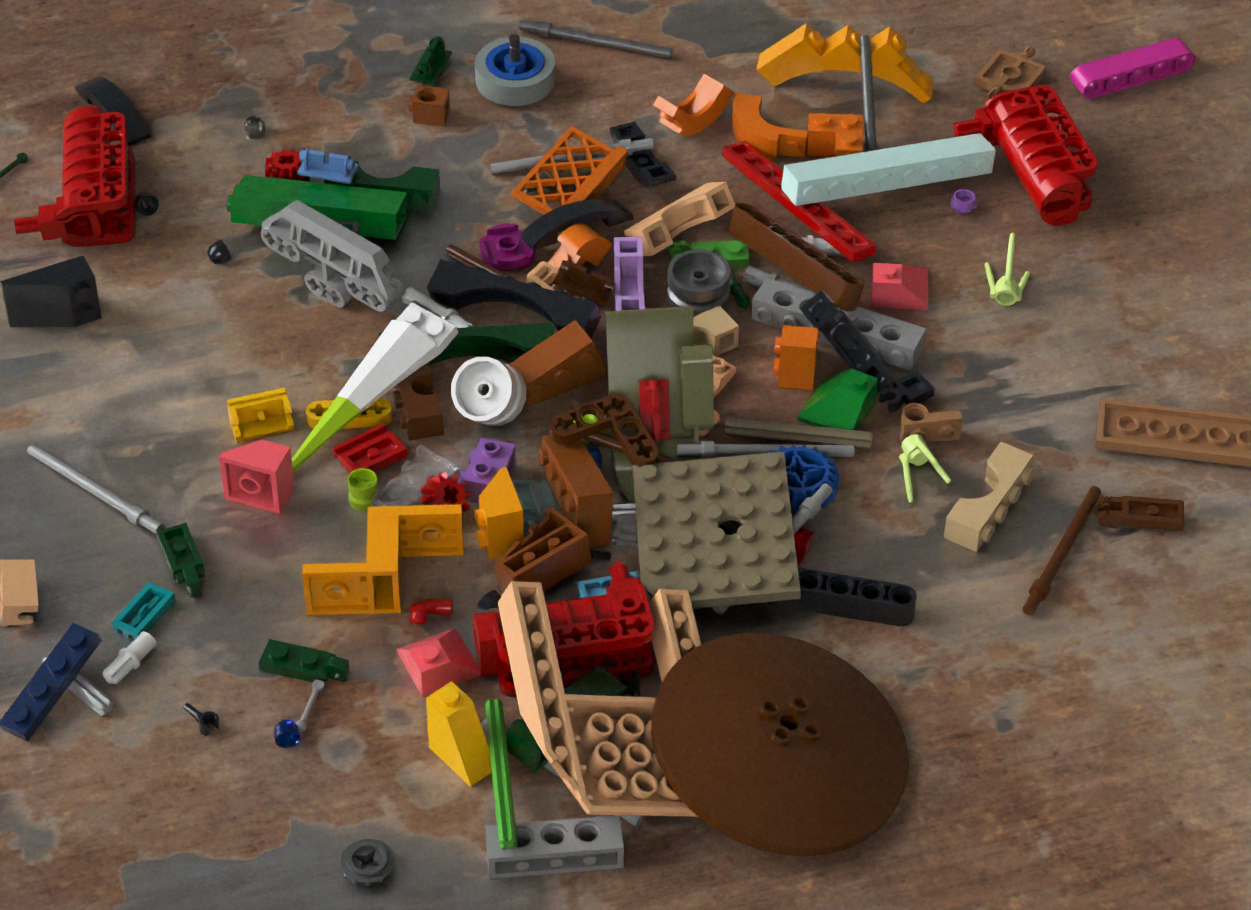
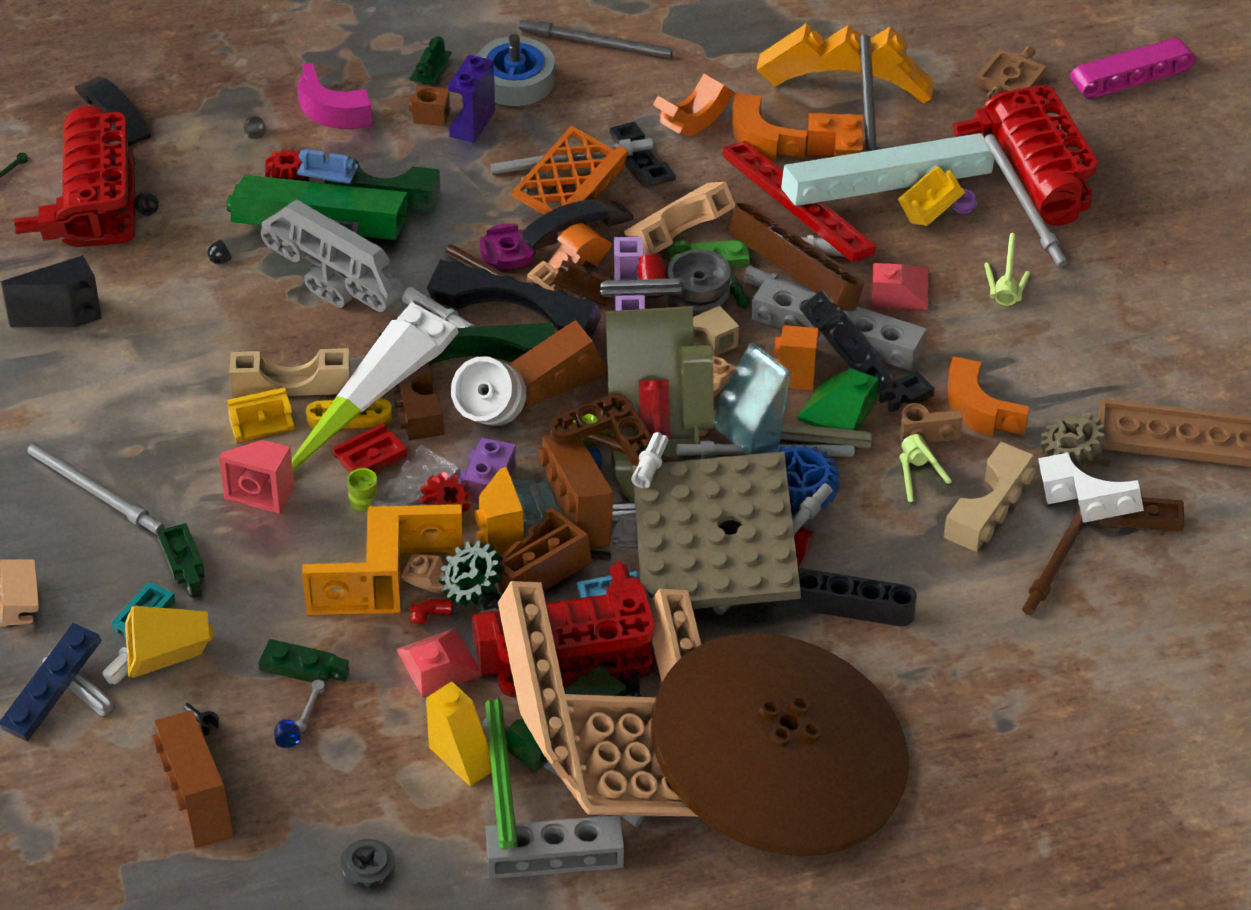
none -> yellow slope [125,606,213,678]
none -> dark orange wedge [152,710,234,848]
none -> tan arch [229,348,351,398]
none -> dark pink arch [297,63,373,129]
none -> light nougat slope [401,554,448,595]
none -> dark green gear [438,540,505,608]
none -> dark purple panel [448,55,495,143]
none -> flat silver axle [600,278,684,297]
none -> white axle [631,432,668,488]
none -> red brick [637,254,668,298]
none -> clear light blue slope [714,343,791,455]
none -> yellow hinge [898,166,965,226]
none -> orange arch [947,356,1030,437]
none -> light grey bar [984,134,1067,267]
none -> white arch [1038,453,1144,523]
none -> dark tan gear [1041,412,1107,466]

